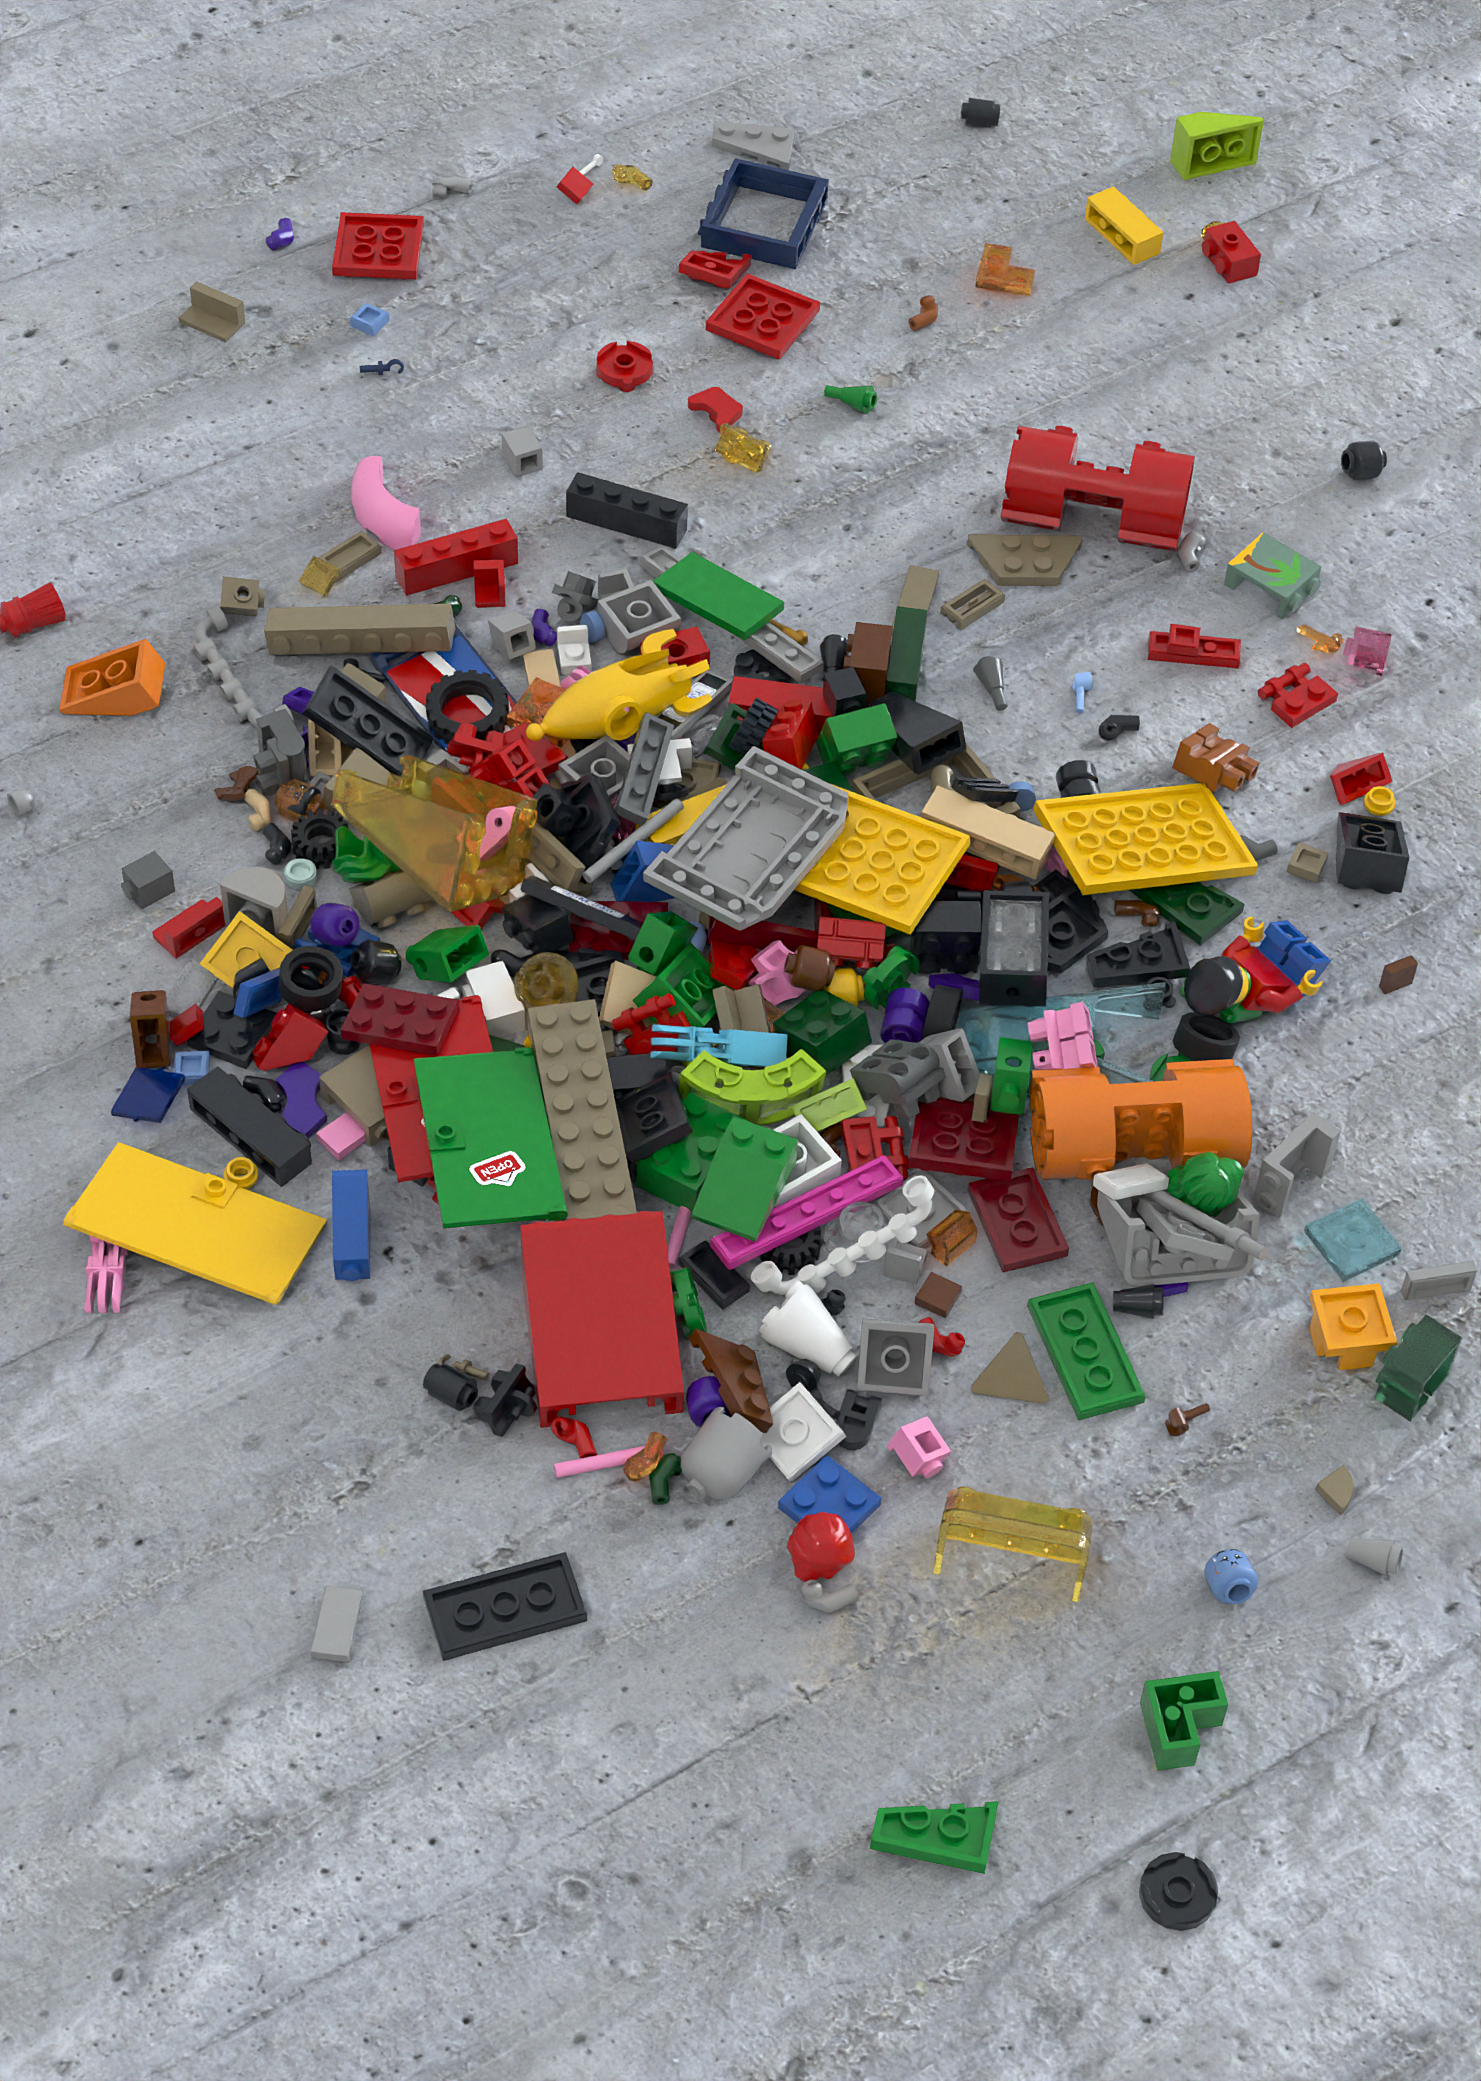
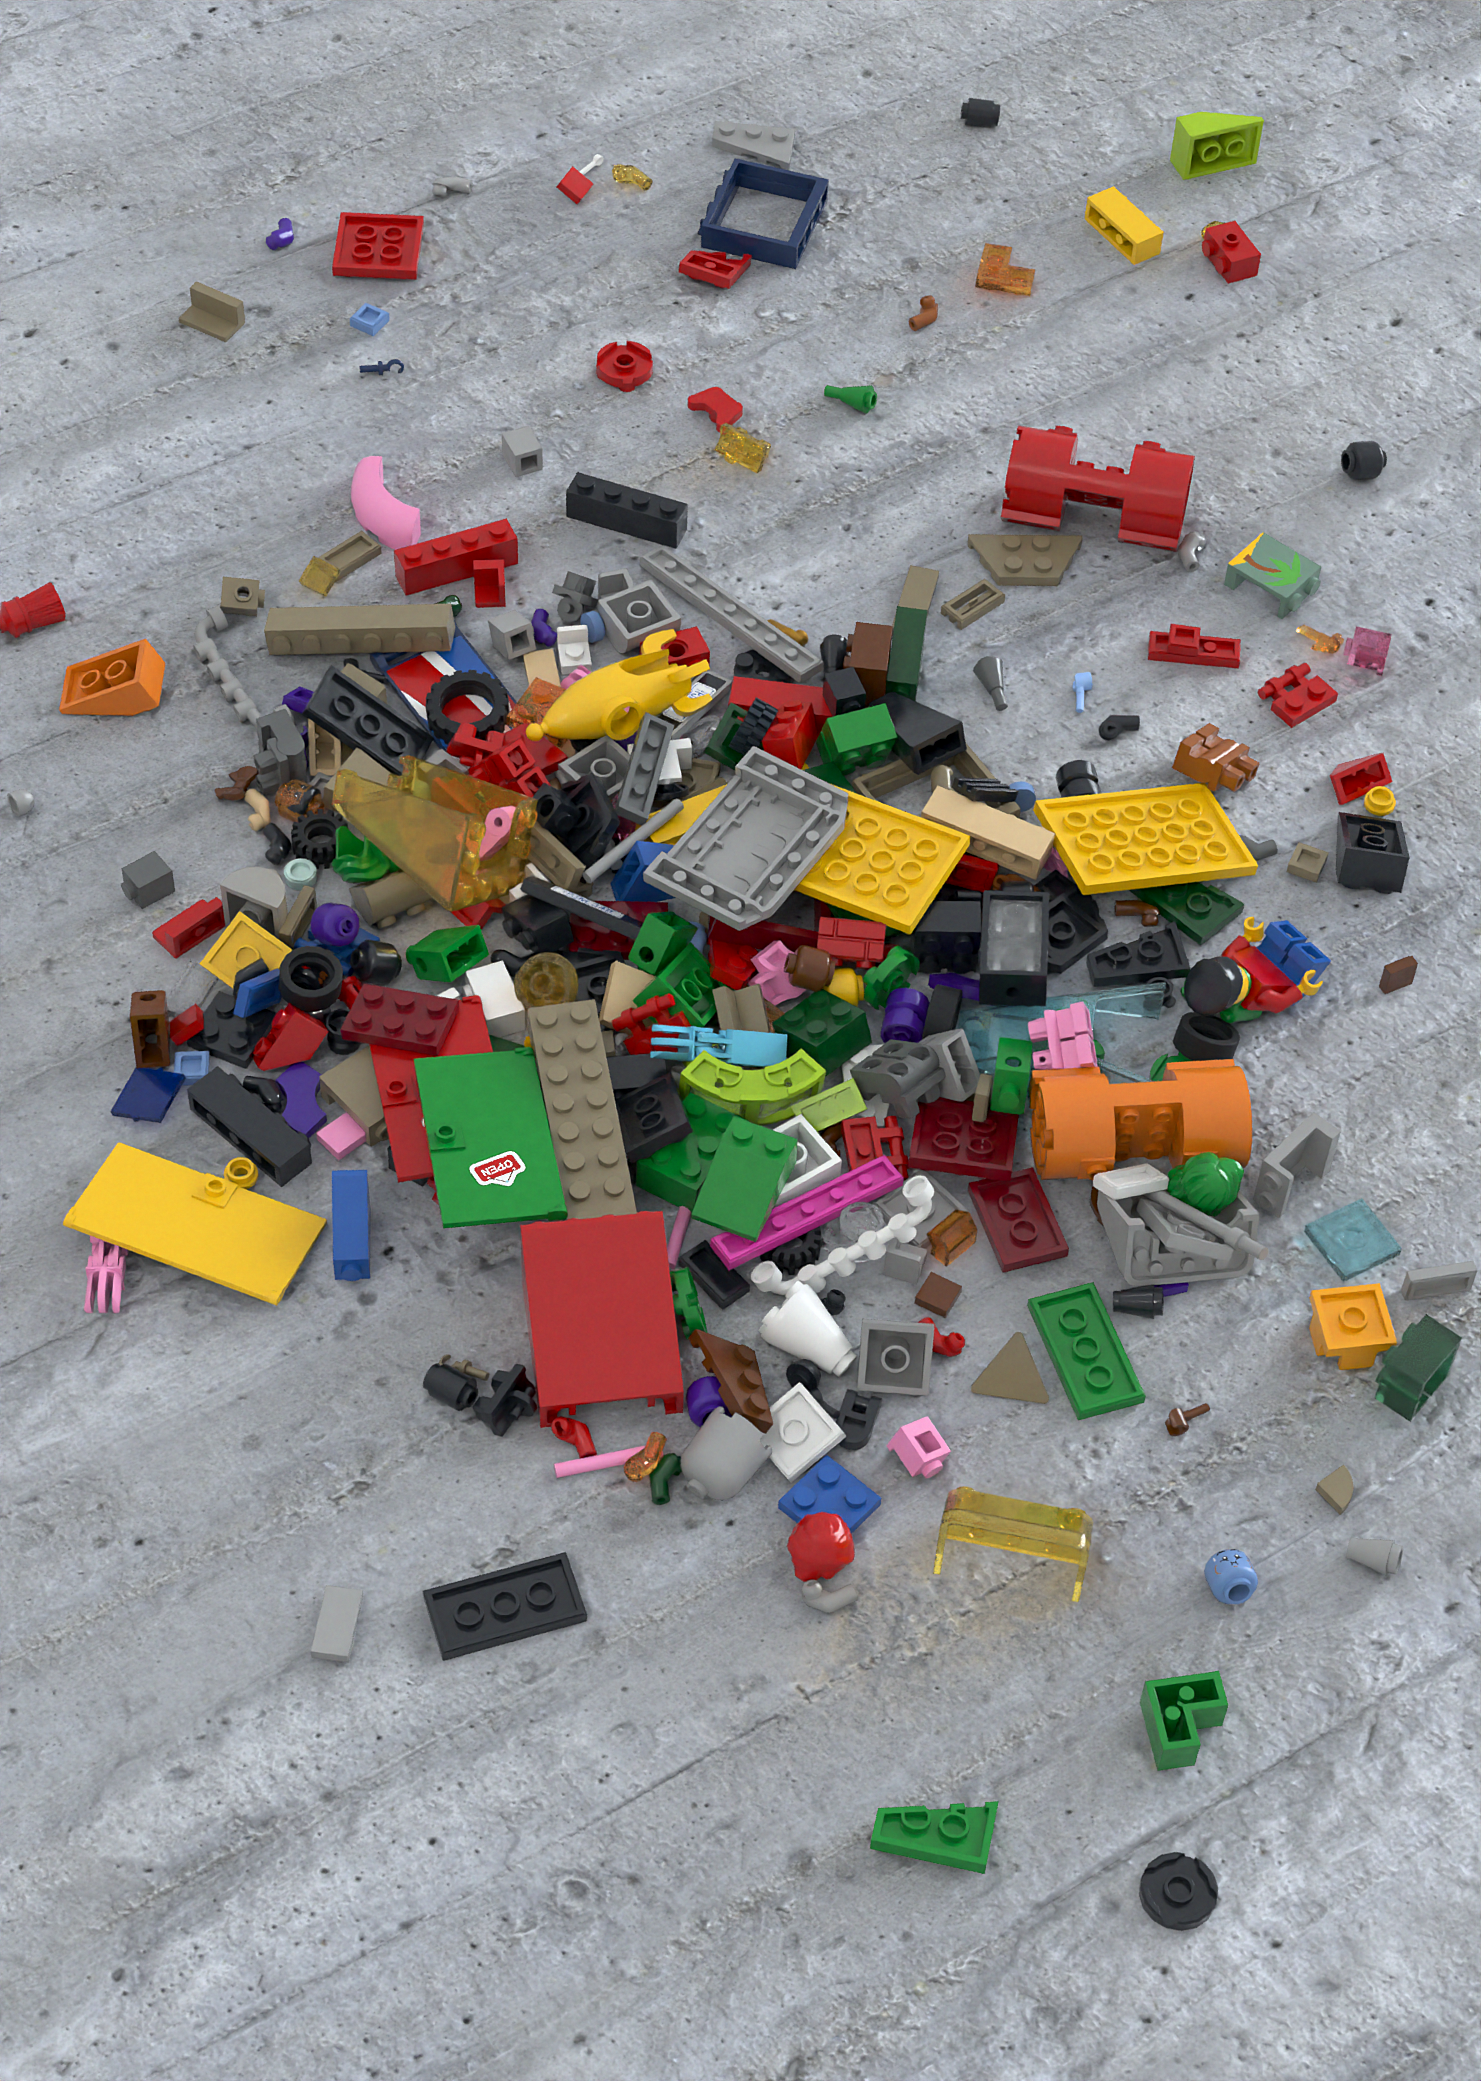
green tile [653,552,784,640] -> none
red plate [705,273,821,360] -> none

